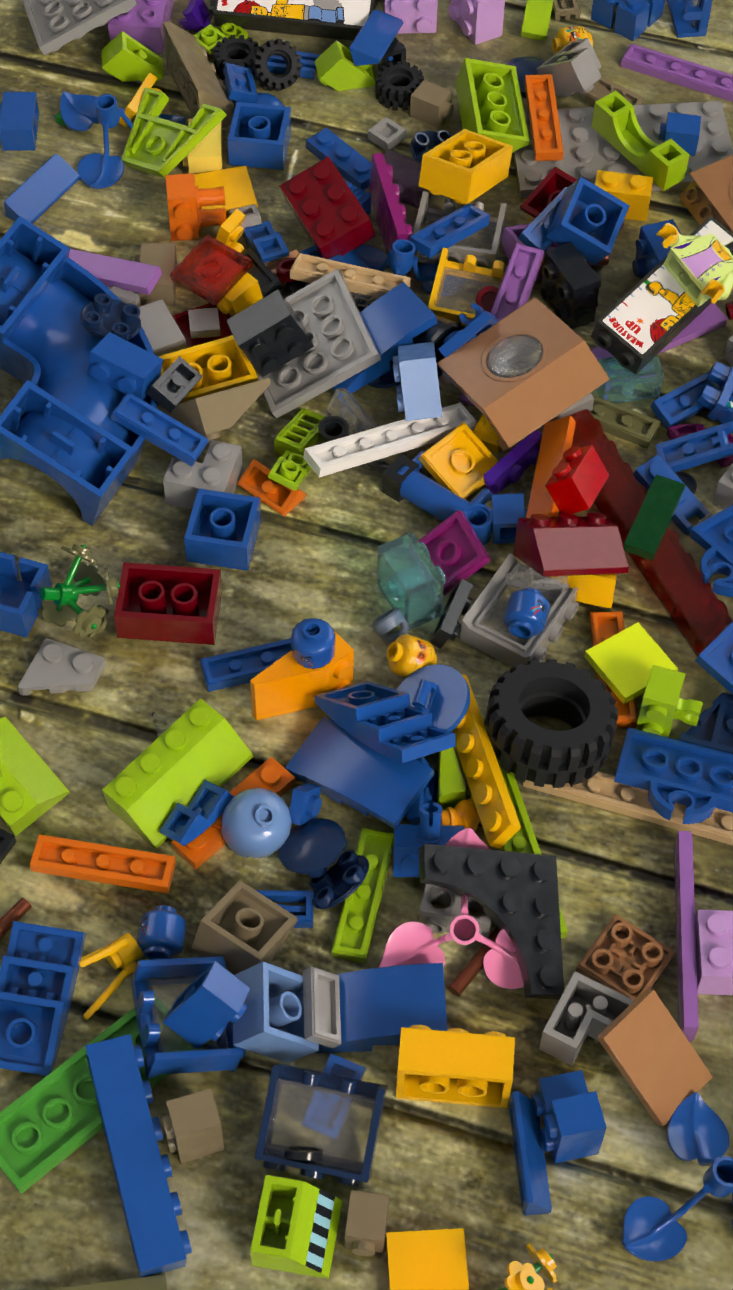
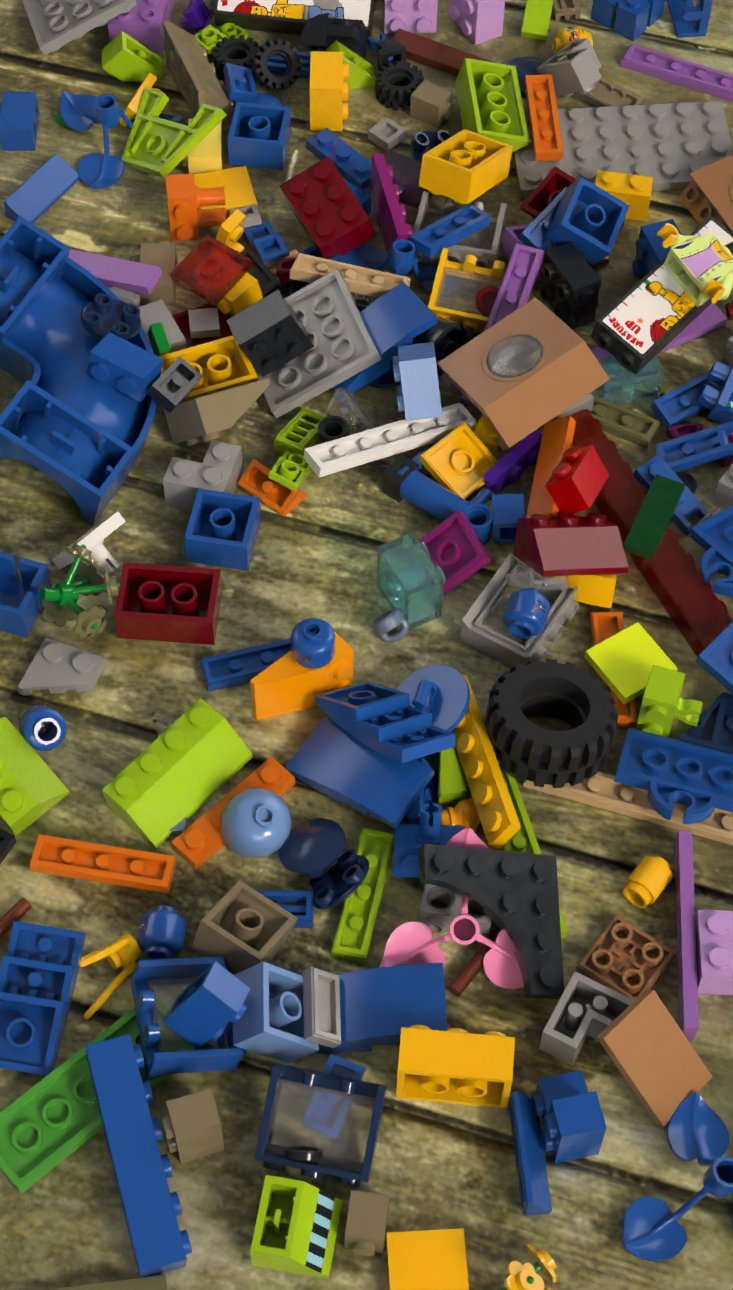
blue tile [111,392,209,467] -> none
blue slope [159,780,234,846] -> none
blue plate [290,783,322,825] -> none
blue slope [350,10,403,66] -> none
yellow head [386,634,437,678] -> none
black plate [430,579,473,649] -> none
blue plate [438,303,499,358] -> none
lime arch [591,91,690,191] -> none
blue brick [658,112,701,156] -> none
none -> blue head [19,705,66,751]
none -> white tile [52,511,126,577]
none -> green tile [147,322,171,356]
none -> black brick [300,13,367,58]
none -> yellow brick [309,51,349,131]
none -> copper tile [393,29,494,76]
none -> yellow brick [623,856,673,908]

